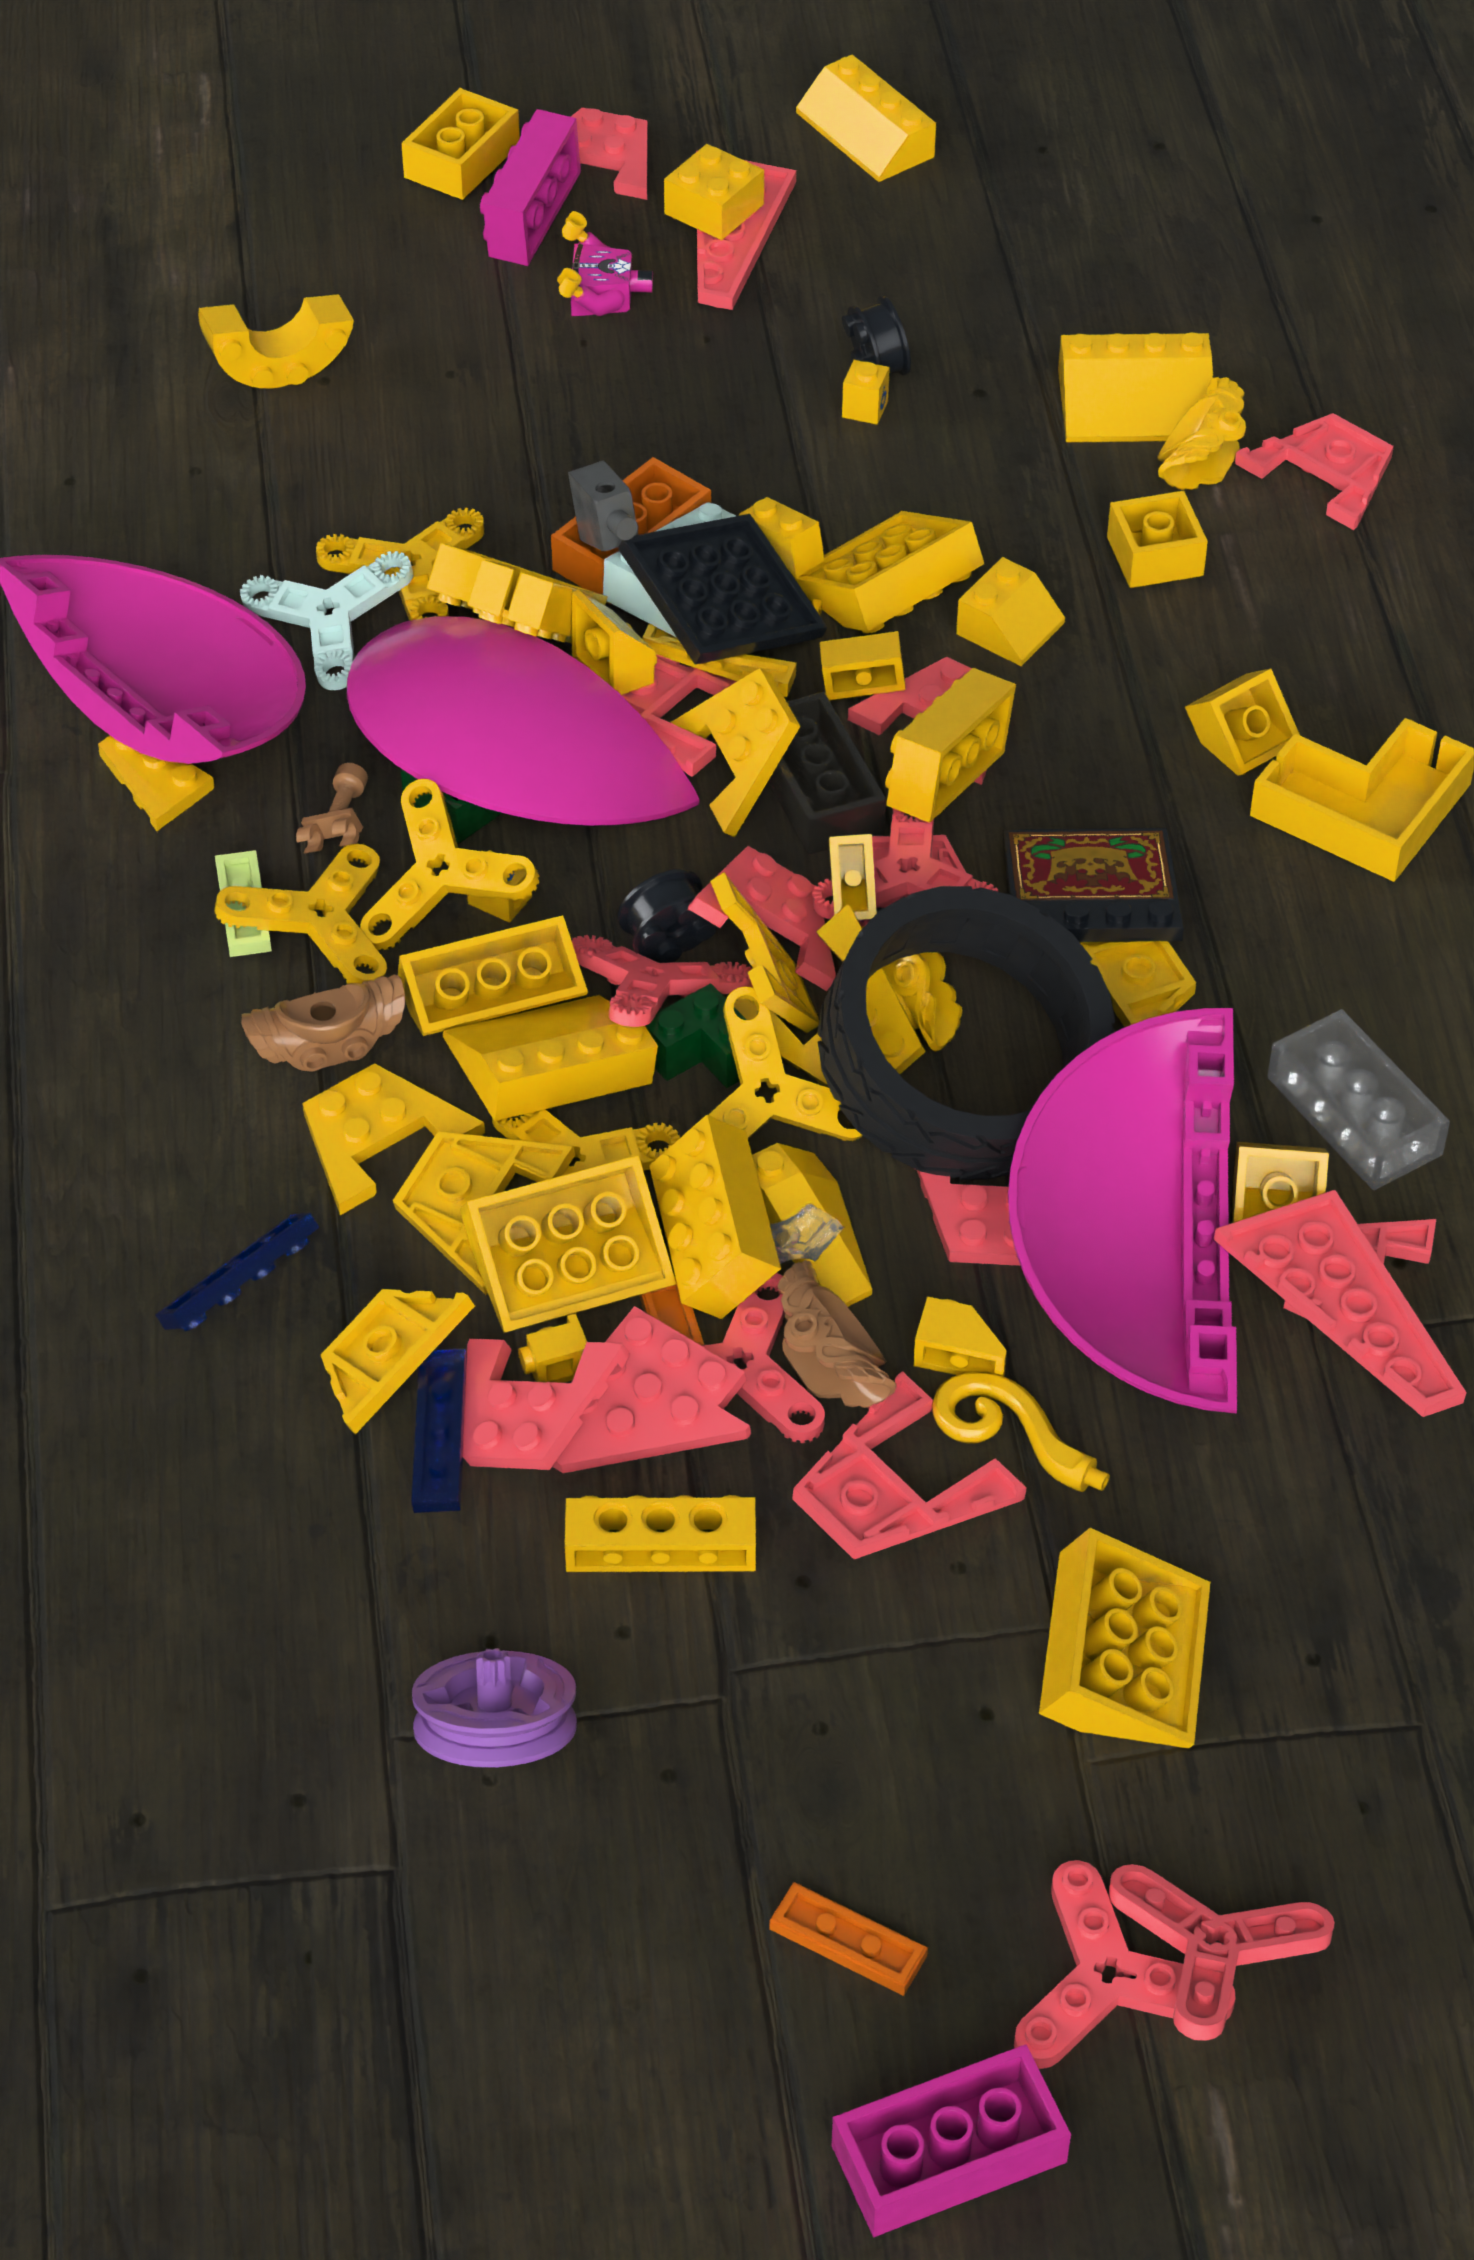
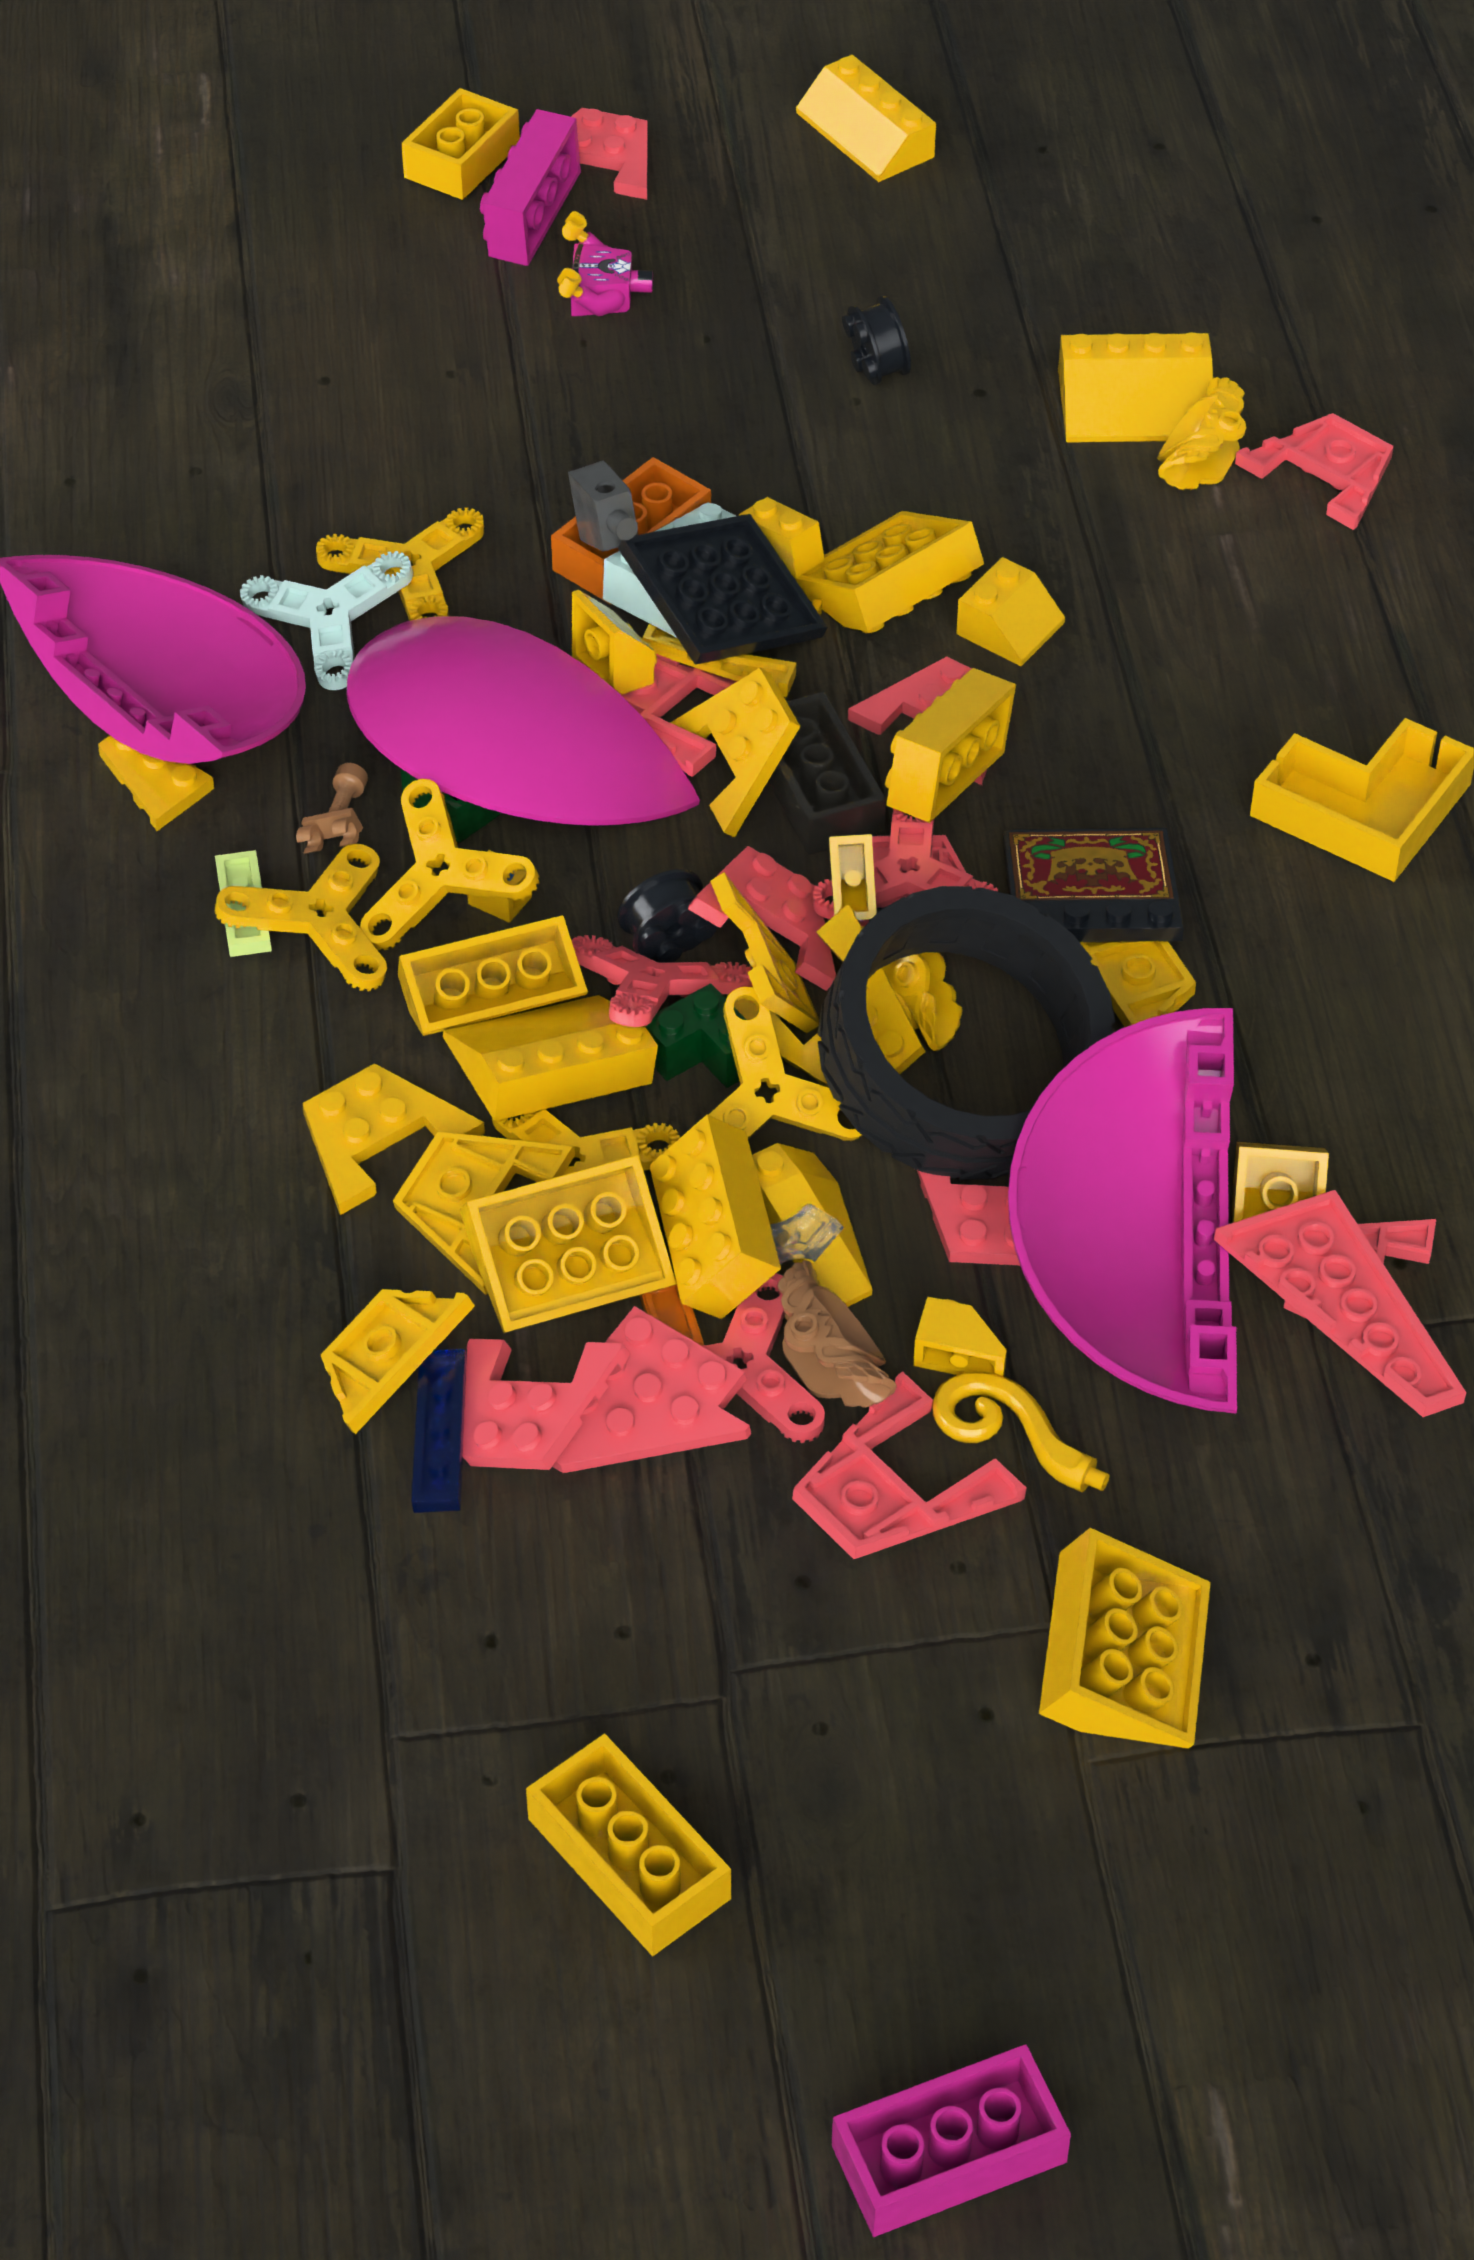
clear blue plate [155,1213,319,1331] -> none
yellow brick [198,294,354,389] -> none
medium nougat piece [241,974,405,1072] -> none
medium lavender wheel [412,1648,577,1768] -> none
yellow piece [427,543,608,644] -> none
yellow brick [518,1313,587,1383] -> none
yellow brick [565,1495,756,1572] -> none
yellow brick [664,144,764,240] -> none
coral wing [696,151,797,310] -> none
orange tile [769,1882,928,1996] -> none
yellow brick [820,631,906,701] -> none
yellow brick [842,360,889,425] -> none
coral piece [1014,1860,1236,2069] -> none
yellow brick [1107,491,1208,588] -> none
coral piece [1108,1864,1335,2041] -> none
yellow slope [1185,668,1300,776] -> none
clear brick [1268,1009,1450,1191] -> none
none -> yellow brick [526,1733,731,1957]

